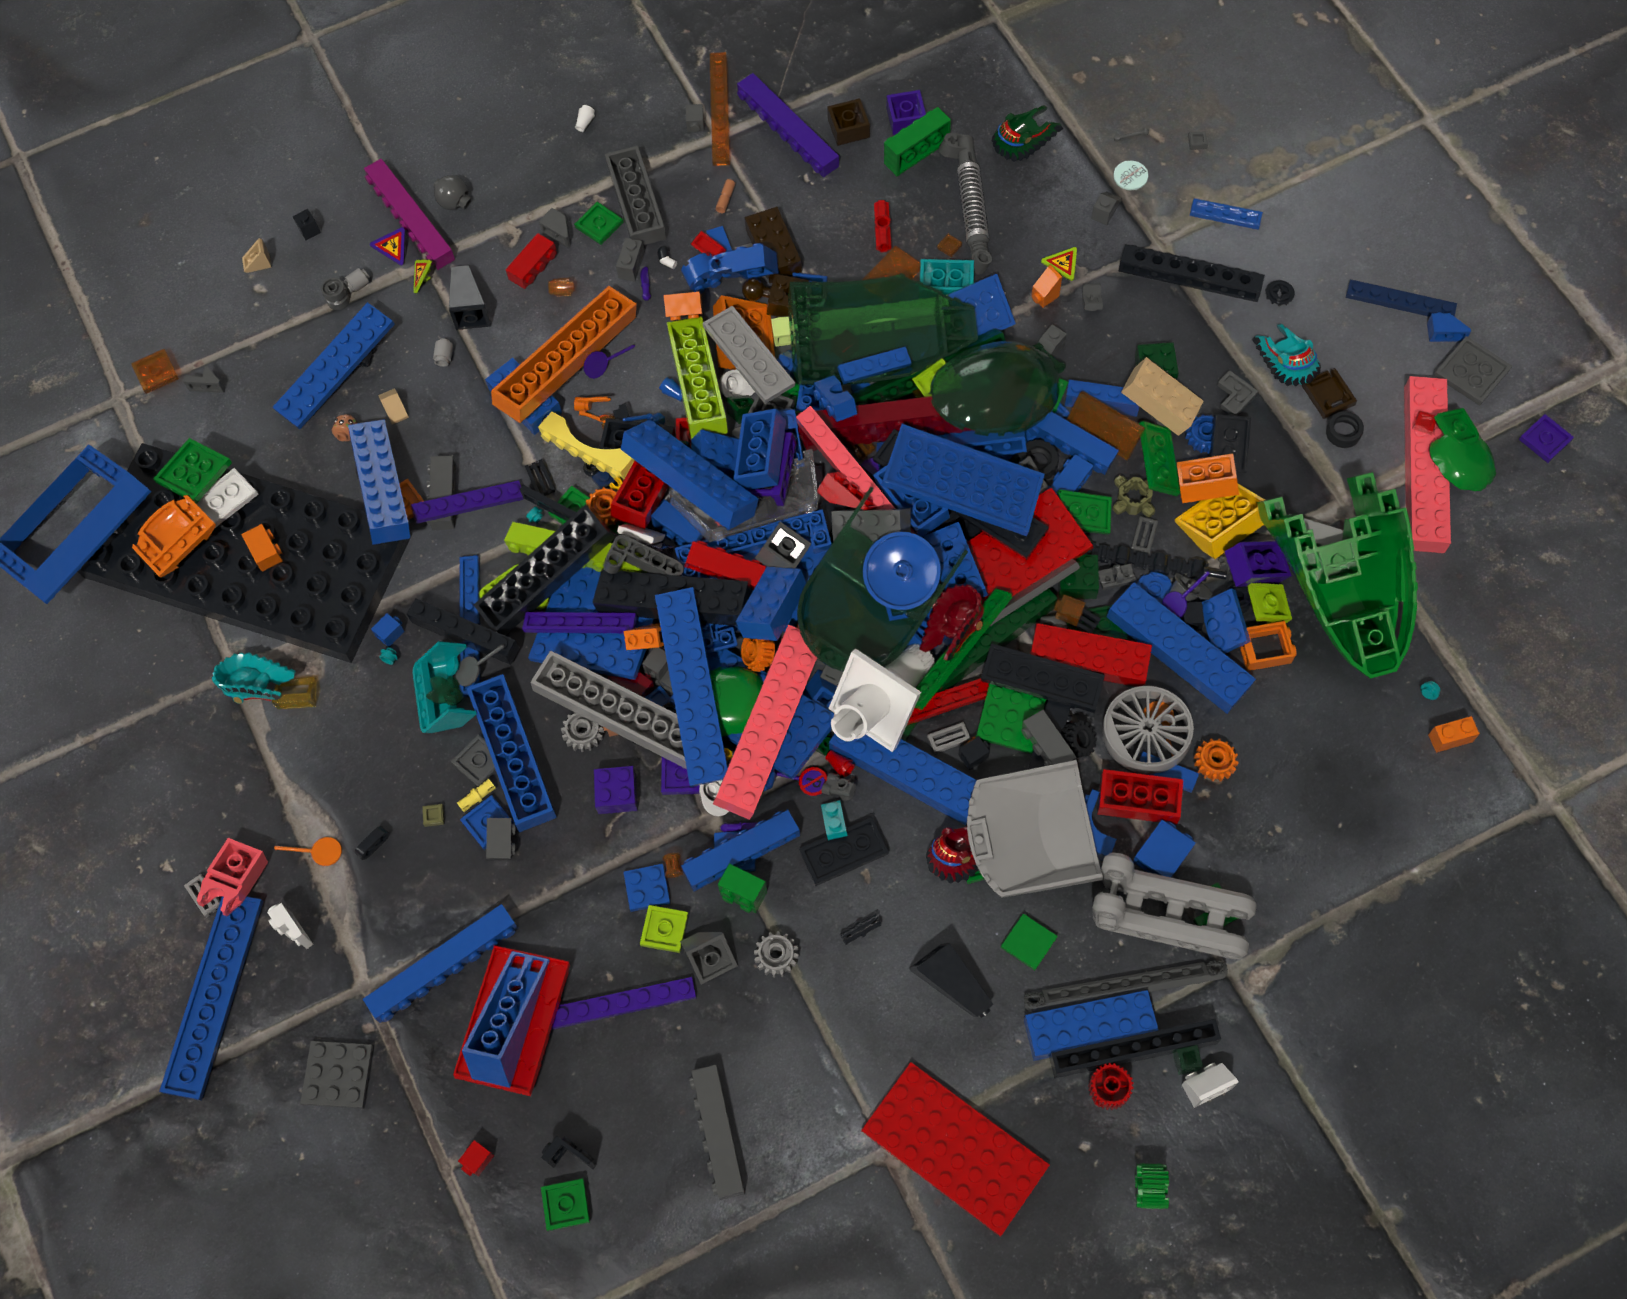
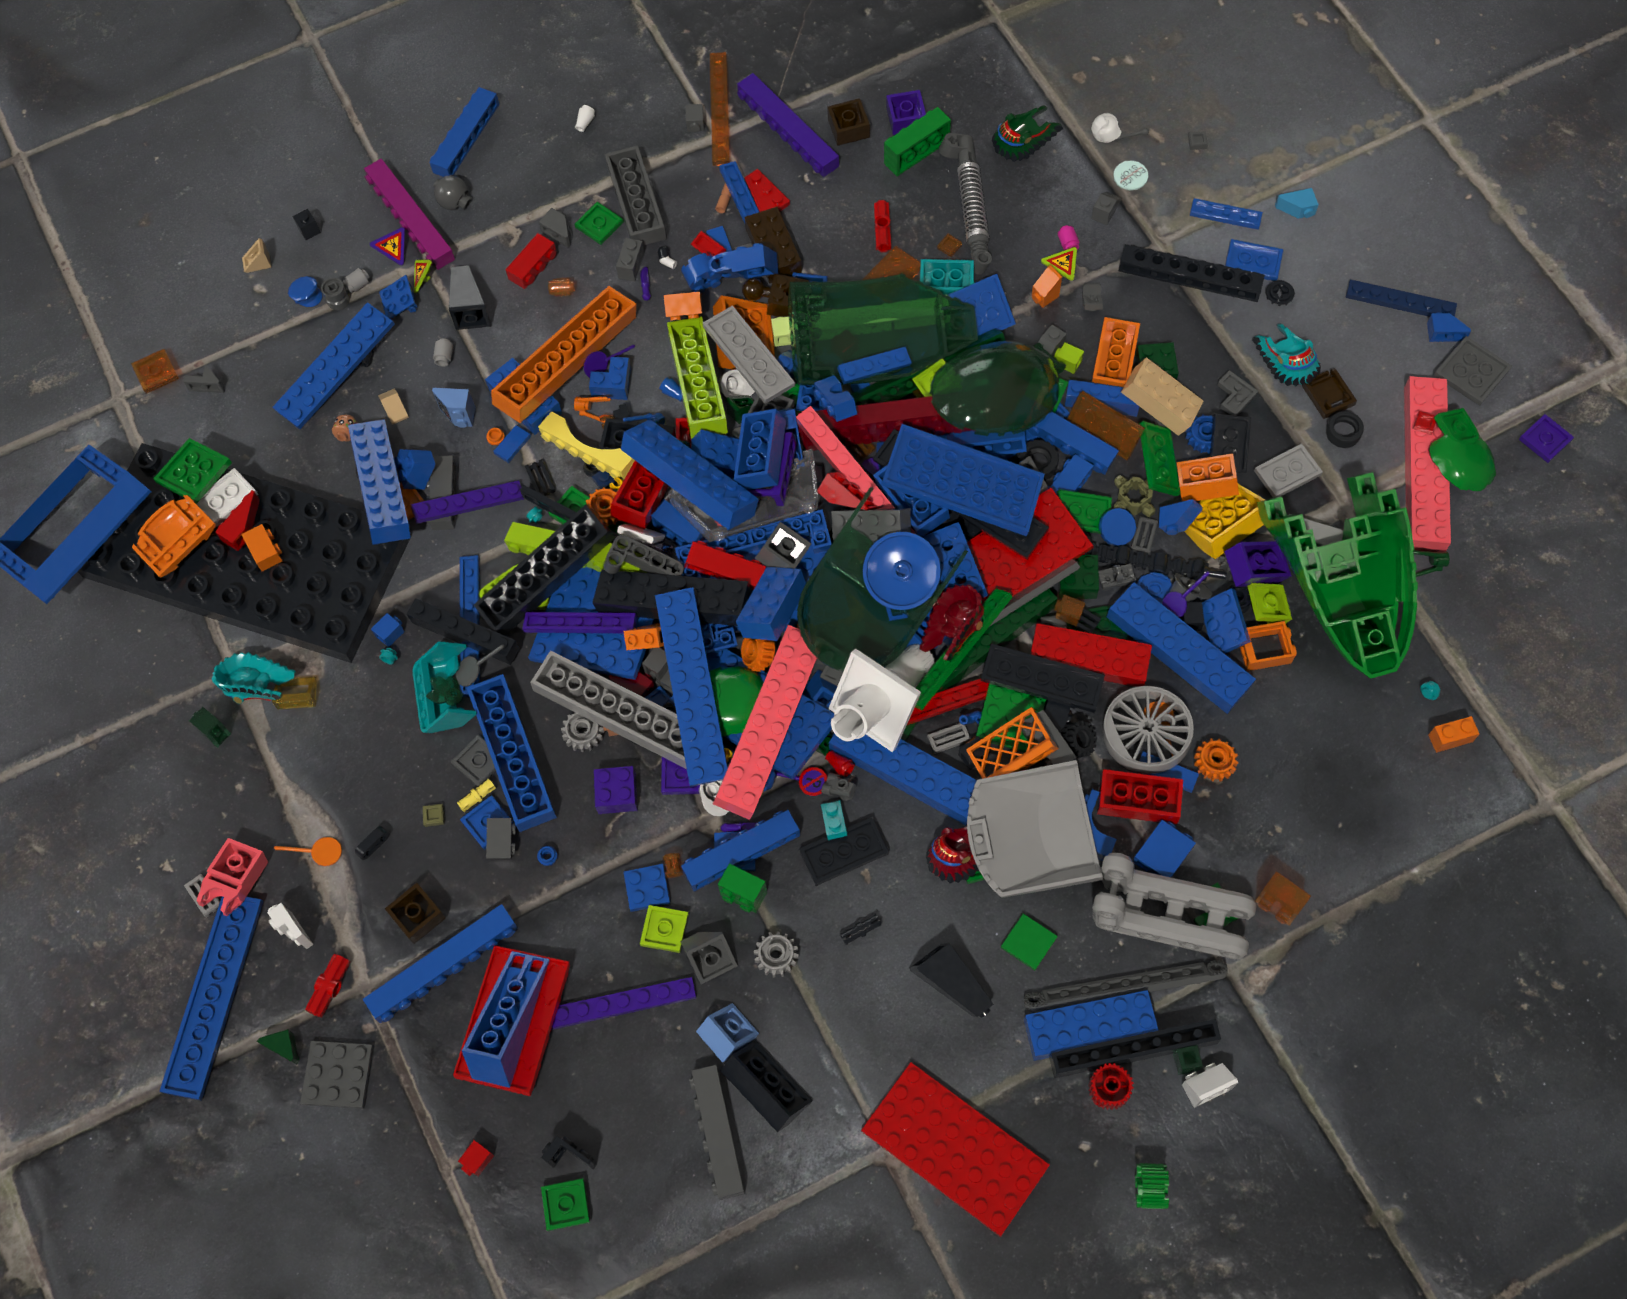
none -> clear green brick [189,707,231,748]
none -> red slope [215,490,260,551]
none -> dark green slope [257,1029,299,1065]
none -> blue piece [288,276,322,307]
none -> red piece [305,954,351,1018]
none -> blue hinge [379,275,417,319]
none -> dark brown brick [385,883,446,944]
none -> blue brick [394,449,436,490]
none -> blue brick [429,87,499,177]
none -> medium blue slope [432,388,476,428]
none -> orange plate [486,428,505,445]
none -> blue tile [493,425,531,463]
none -> blue plate [537,846,557,866]
none -> blue brick [589,357,631,400]
none -> medium blue slope [696,1003,759,1062]
none -> blue tile [719,161,759,223]
none -> black slope [720,1040,813,1132]
none -> red wing [744,169,790,212]
none -> blue arm [959,711,981,725]
none -> orange fence [966,707,1059,779]
none -> lime brick [1054,343,1084,374]
none -> dark pink brick [1057,225,1080,250]
none -> white hair [1091,113,1121,143]
none -> orange brick [1092,317,1140,387]
none -> blue tile [1099,508,1136,546]
none -> blue slope [1159,499,1202,535]
none -> blue tile [1225,239,1283,281]
none -> light grey plate [1254,444,1323,498]
none -> clear orange brick [1255,871,1311,926]
none -> dark azure slope [1275,188,1319,219]
none -> dark green plant [1413,550,1450,577]

